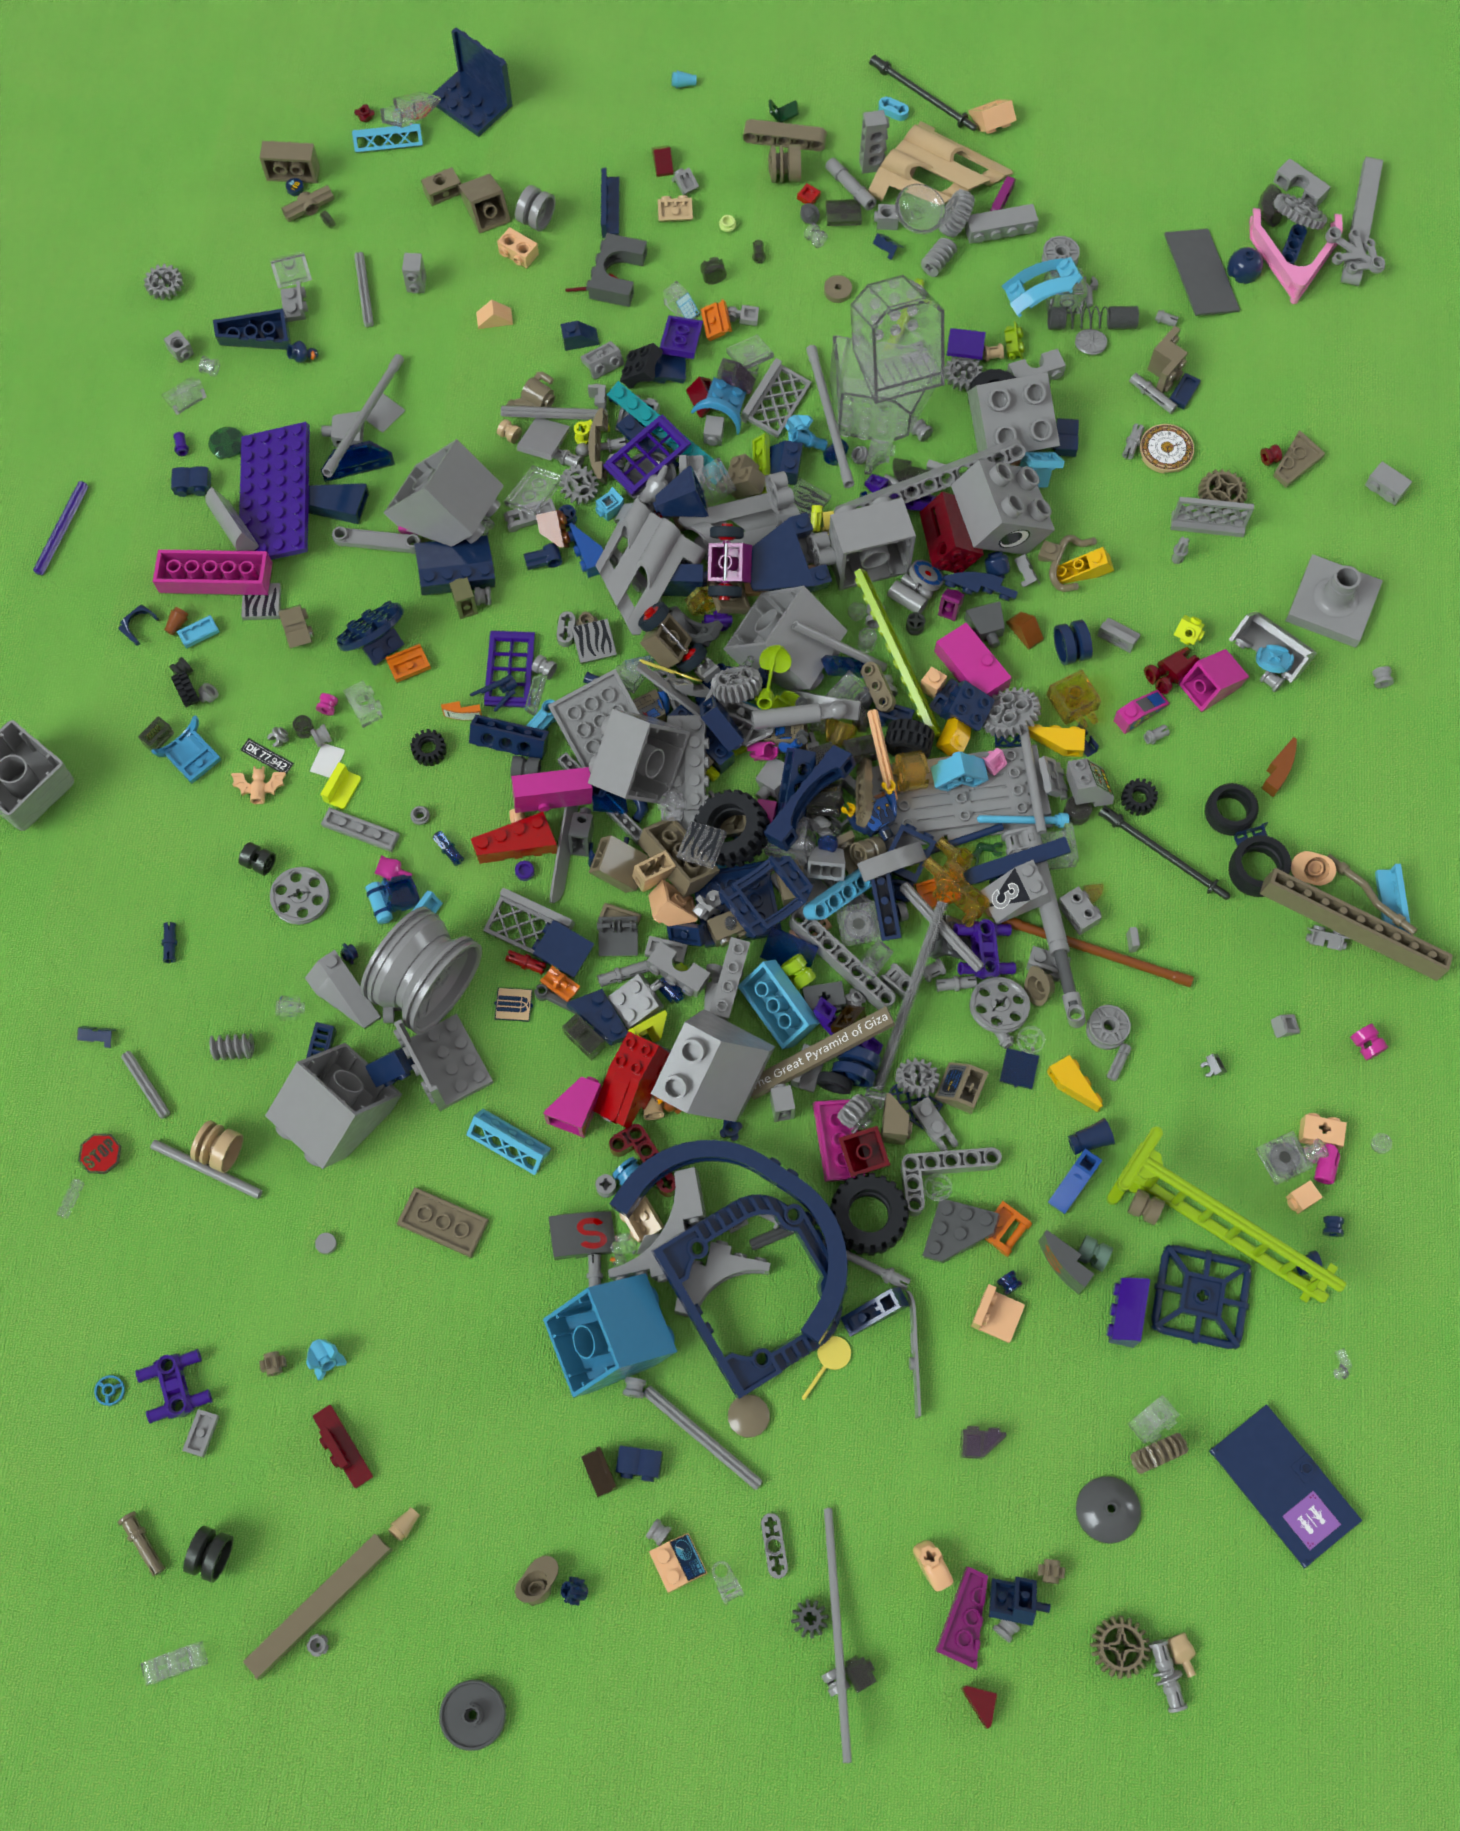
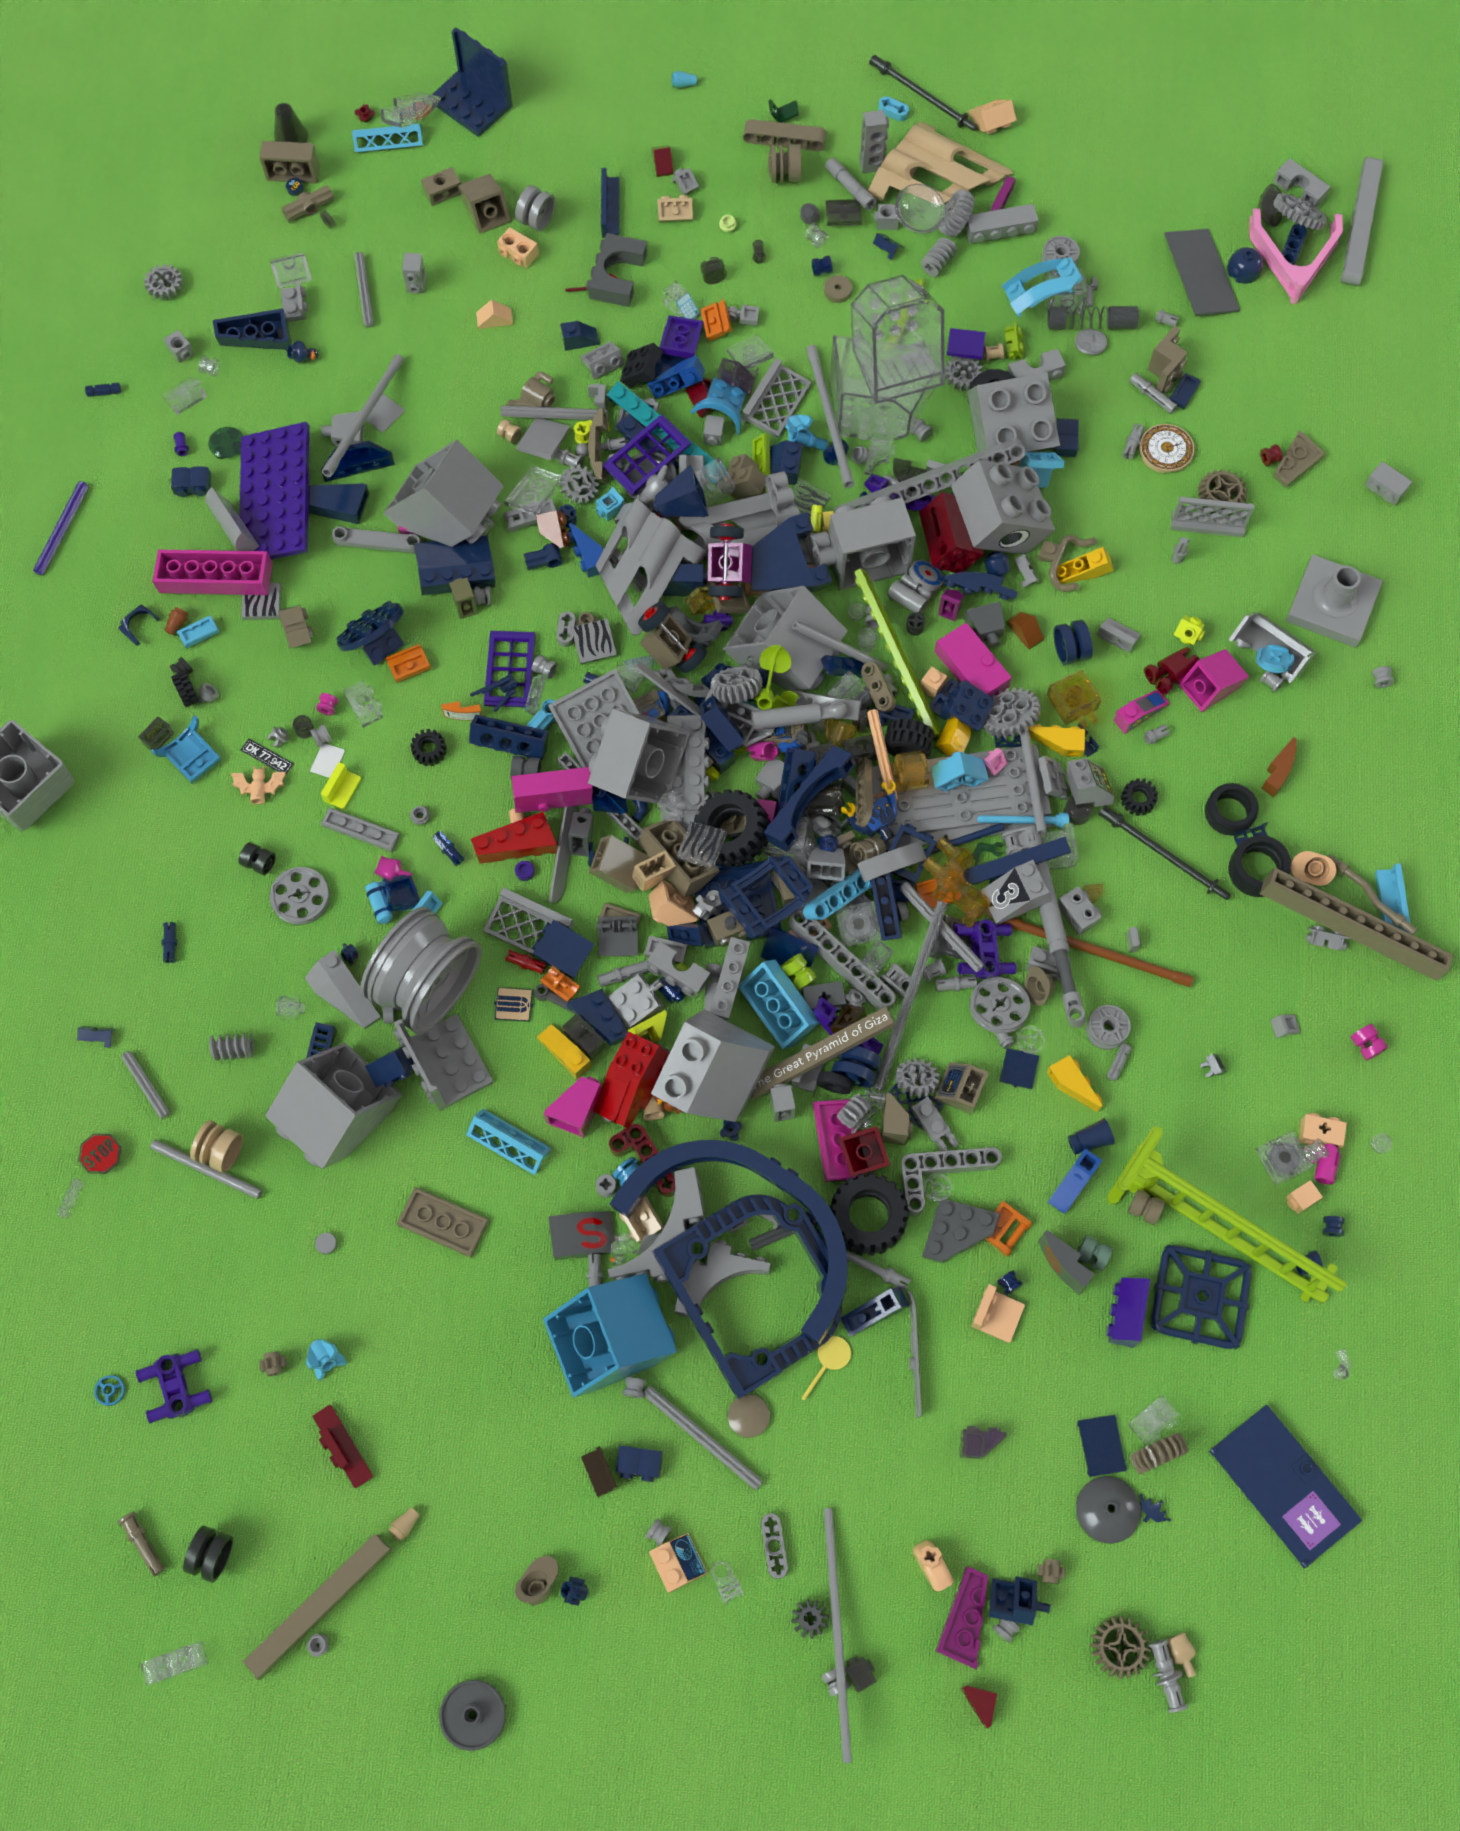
light grey plate [182,1409,220,1458] -> none
light yellow piece [639,659,702,682] -> none
light grey tile [694,657,721,683] -> none
red plate [797,183,821,204] -> none
light grey plant [1325,227,1385,275] -> none
none -> dark blue axle [85,382,121,397]
none -> clear smoke cone [274,103,308,143]
none -> yellow slope [537,1024,592,1080]
none -> blue slope [647,355,705,399]
none -> clear blue wheel [811,255,833,277]
none -> clear blue piece [1077,1415,1127,1477]
none -> dark blue piece [1140,1494,1171,1523]

